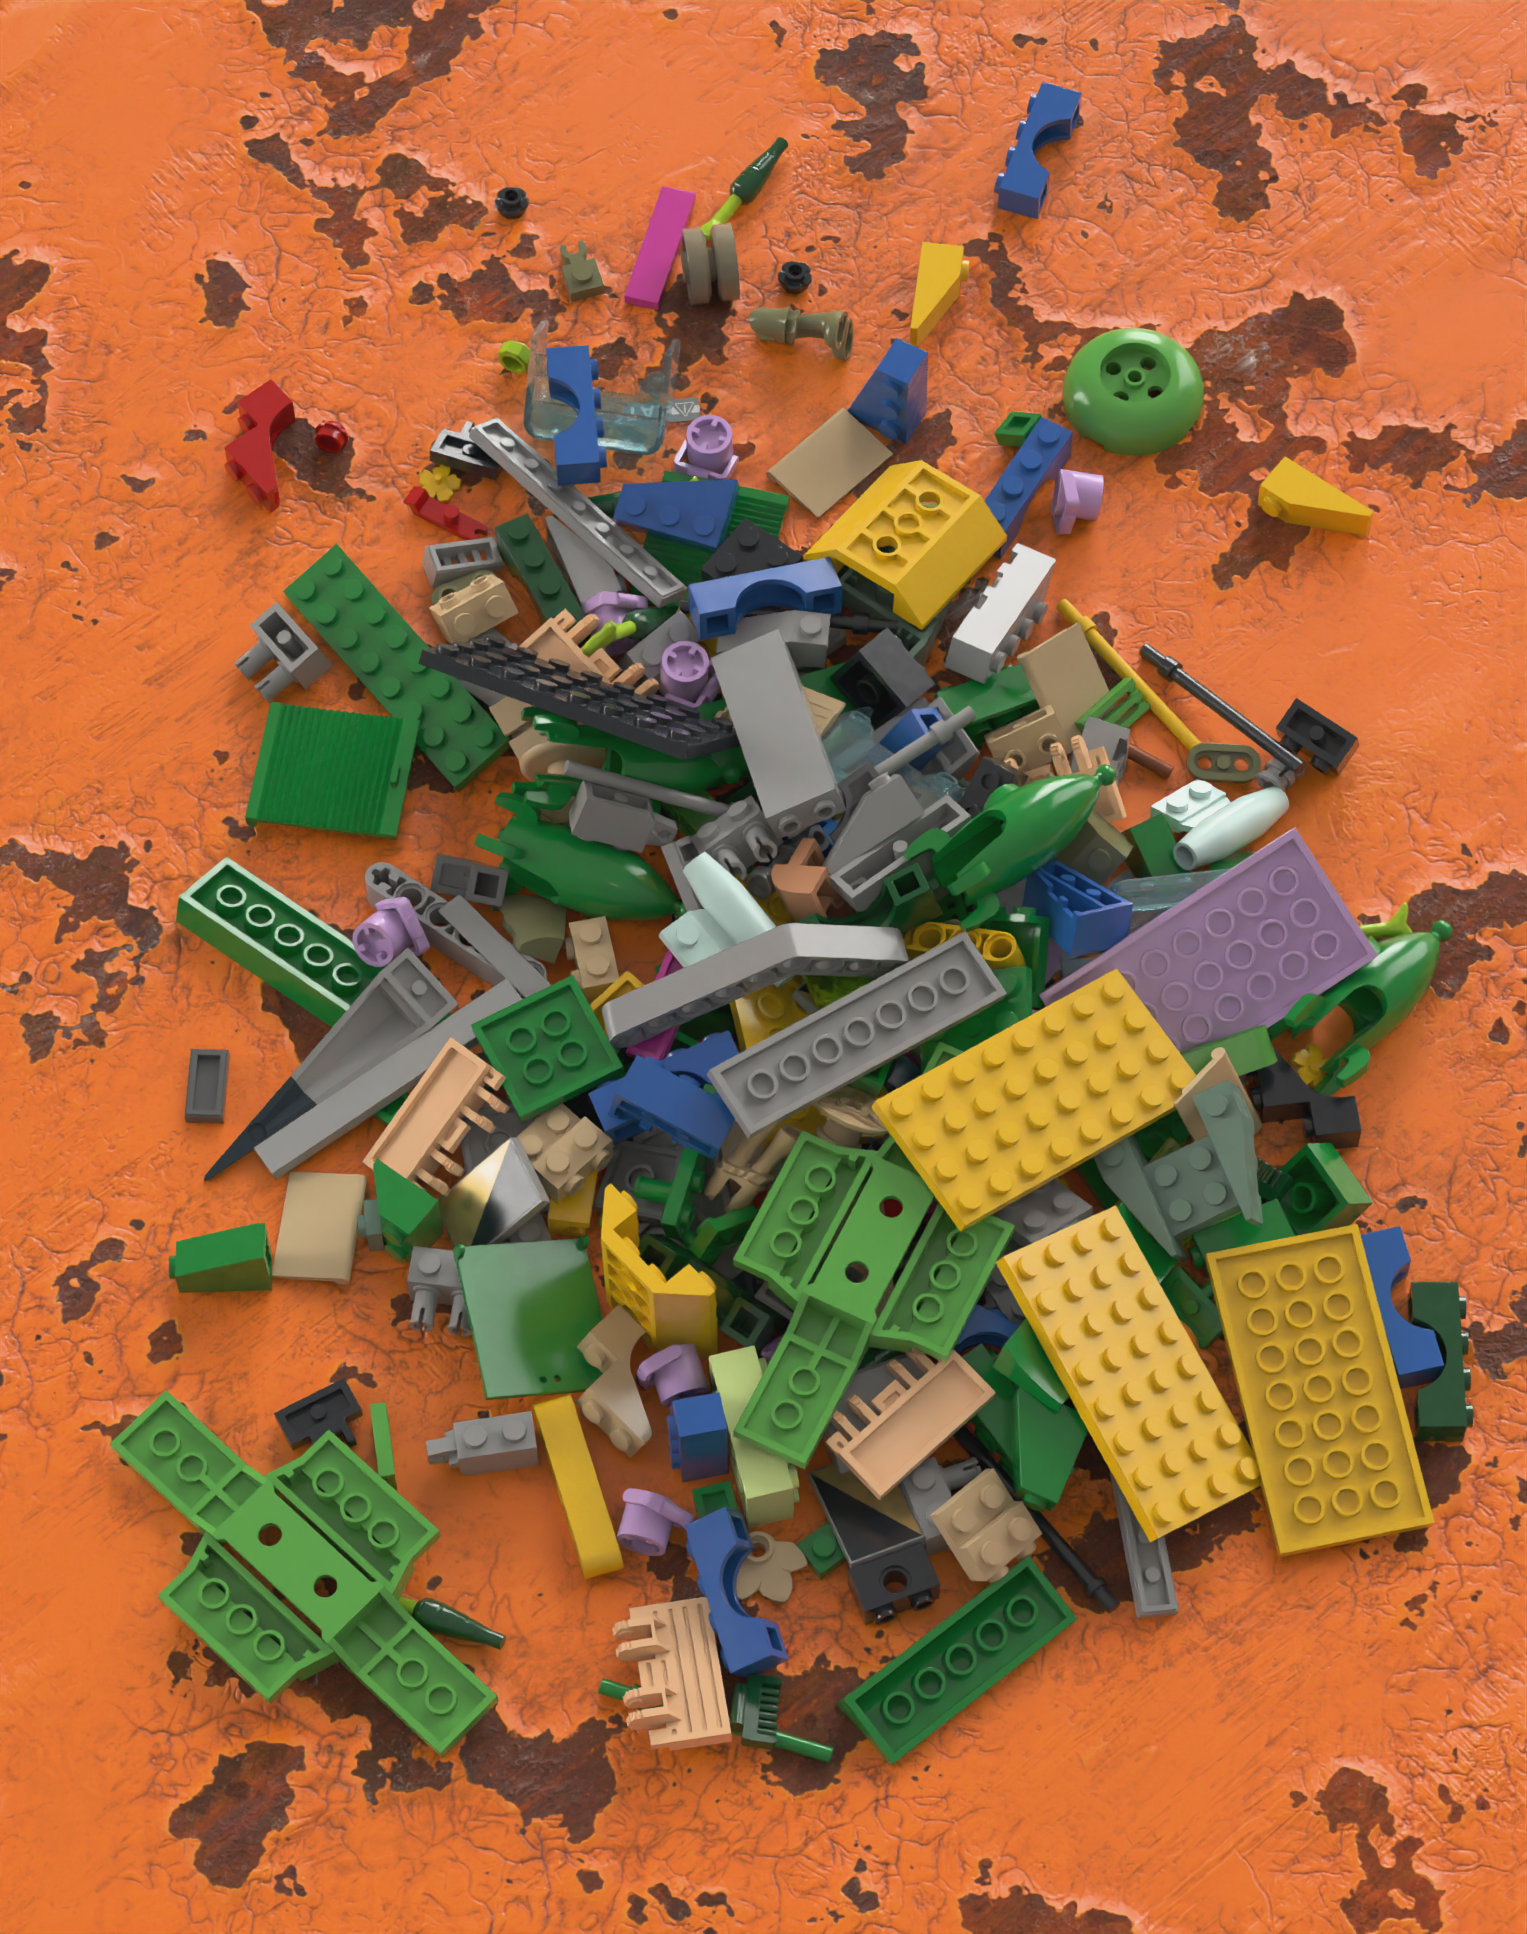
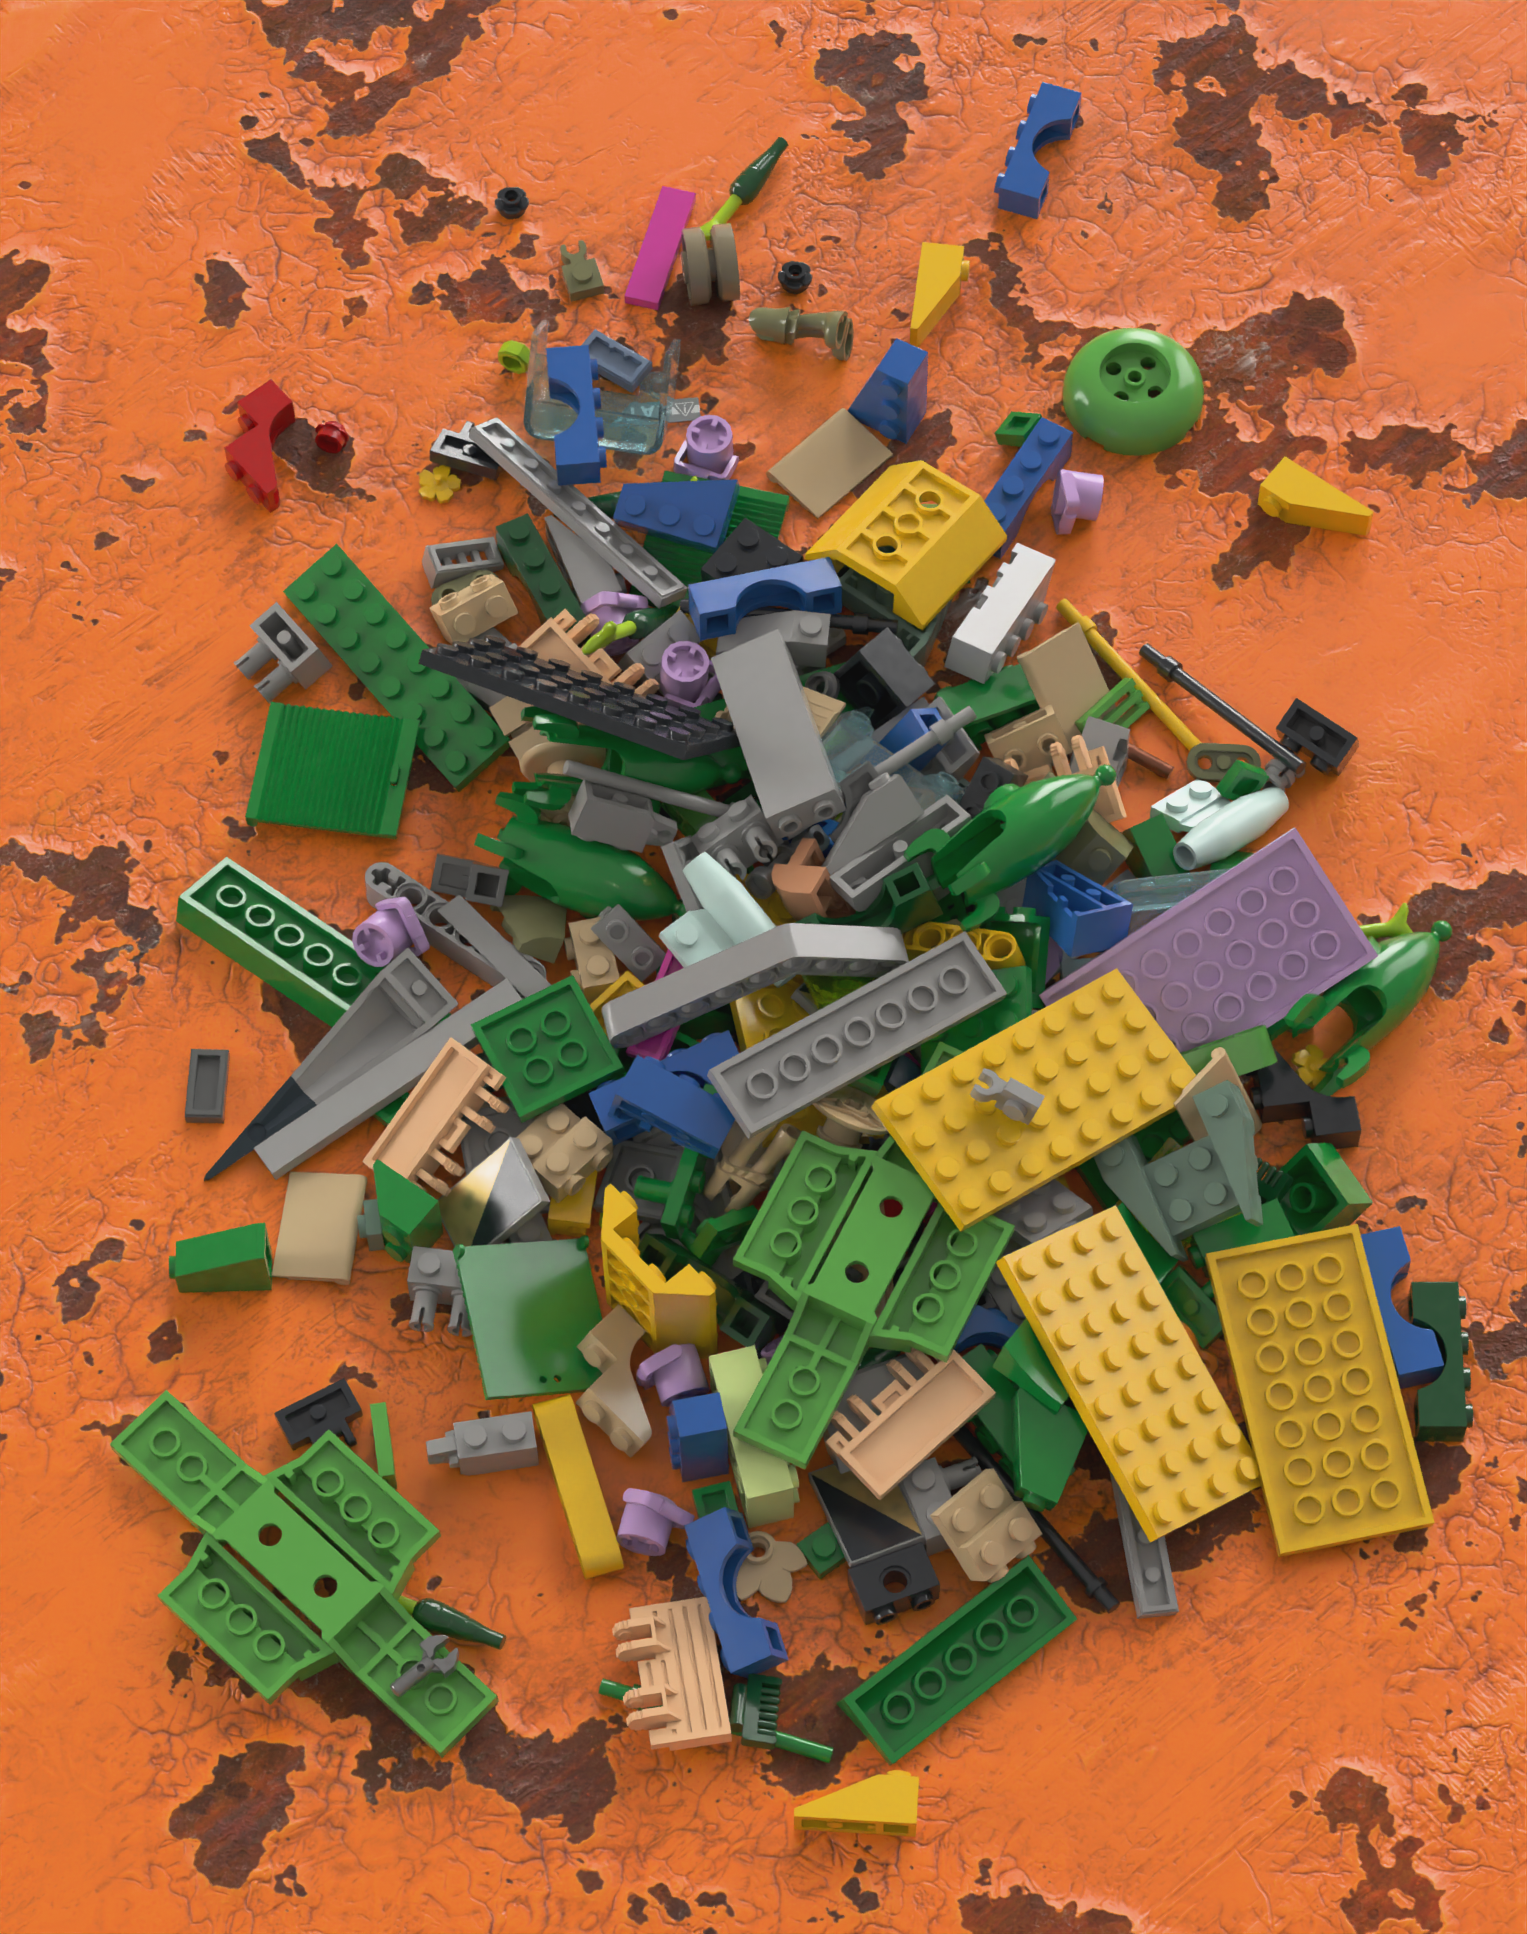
red piece [403,486,488,540] -> none
none -> flat silver bar [390,1635,459,1697]
none -> sand blue plate [582,329,653,393]
none -> light grey hinge [591,904,666,982]
none -> yellow slope [794,1770,919,1837]
none -> flat silver plate [805,671,840,699]
none -> light grey plate [970,1068,1045,1125]
none -> green plate [1216,759,1269,801]

